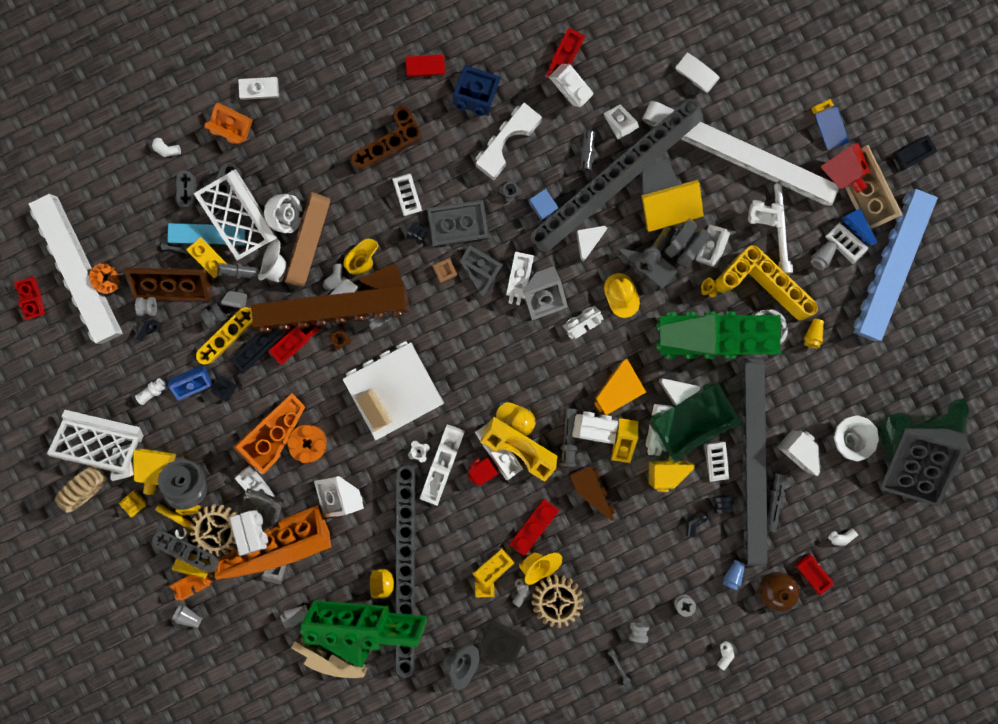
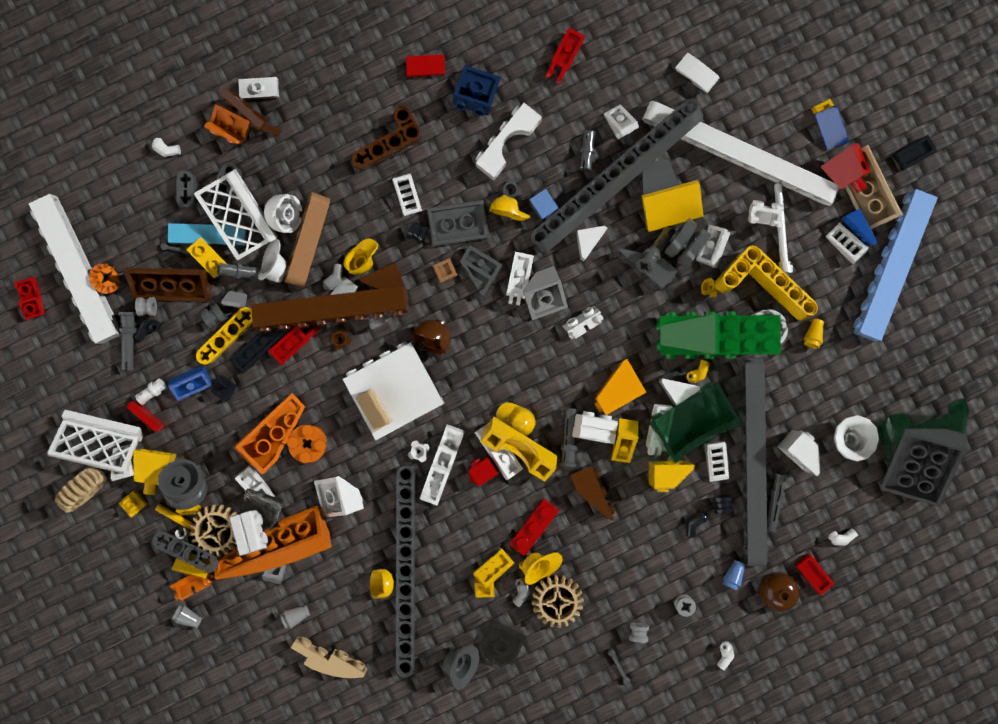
green wedge [300,600,427,668] -> none
white brick [549,64,594,107] -> none
yellow piece [604,273,640,318] -> none
light grey cone [811,241,837,270] -> none
none -> dark grey pin [118,312,137,370]
none -> red tile [127,401,166,432]
none -> reddish brown wing [219,87,282,137]
none -> reddish brown cylinder [411,319,451,355]
none -> yellow piece [490,195,530,221]
none -> yellow arm [686,360,710,383]

